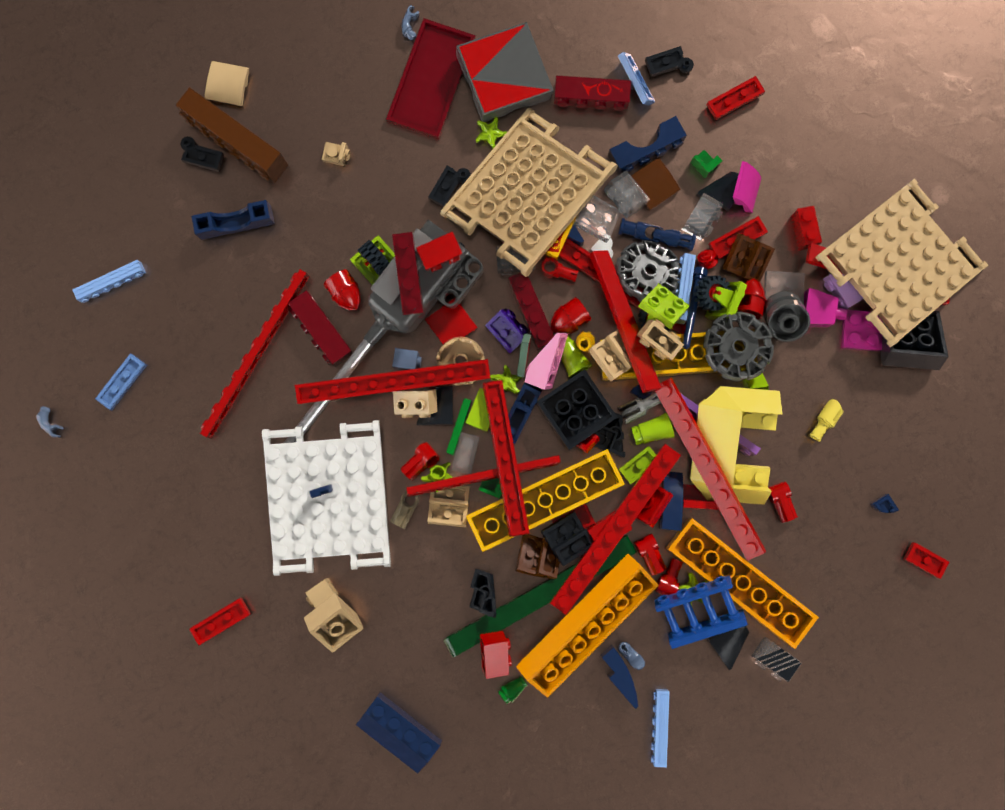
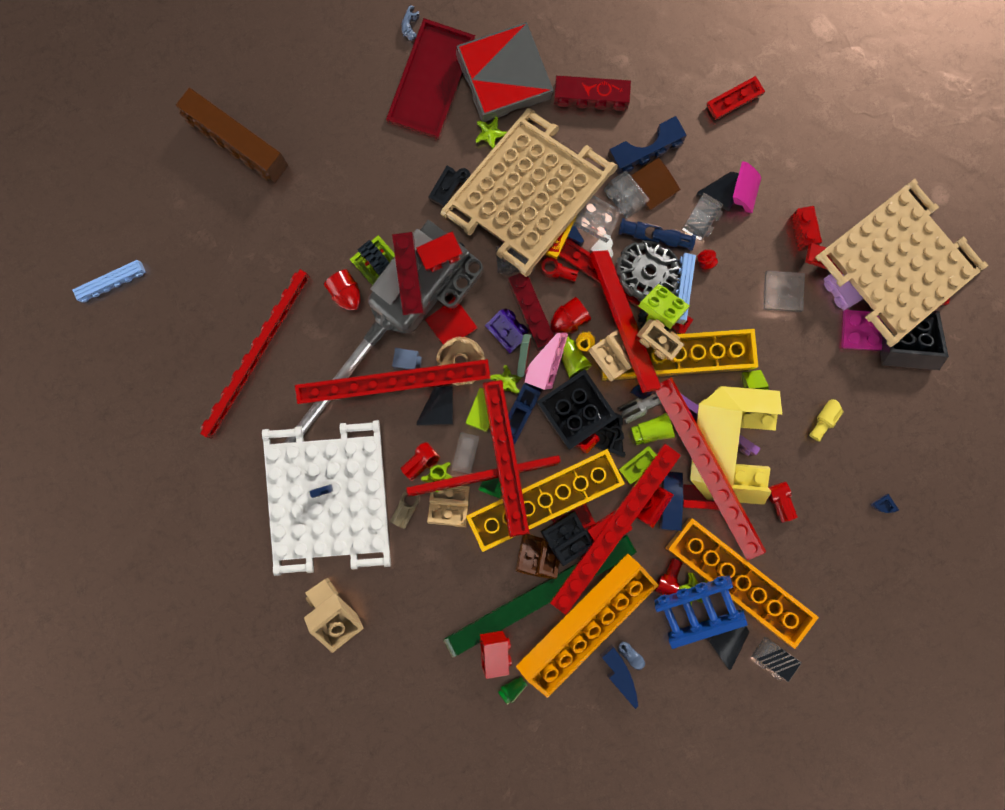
sand blue piece [36,406,64,438] -> none
medium blue tile [95,353,147,410] -> none
black hinge [180,136,224,172] -> none
red plate [189,597,251,646] -> none
dark blue arch [191,200,275,240] -> none
tan slope [205,61,249,106] -> none
dark red brick [288,290,353,367] -> none
tan bracket [322,142,350,166] -> none
dark blue slope [356,693,442,774] -> none
tan brick [393,389,437,418] -> none
green tile [446,398,472,456] -> none
black slope [469,569,497,618] -> none
medium blue tile [618,52,655,106] -> none
red piece [634,533,667,576] -> none
black hinge [645,46,694,77] -> none
light blue piece [651,689,670,768] -> none
dark blue piece [683,267,708,349] -> none
green panel [690,150,723,179] -> none
plate [694,276,747,320] -> none
dark grey plate [703,312,774,381] -> none
red plate [708,216,768,260] -> none
reddish brown slope [722,233,775,282] -> none
red helmet [737,278,767,320] -> none
dark grey wheel [763,291,810,342] -> none
dark pink torso [802,288,847,327] -> none
red plate [903,542,949,579] -> none

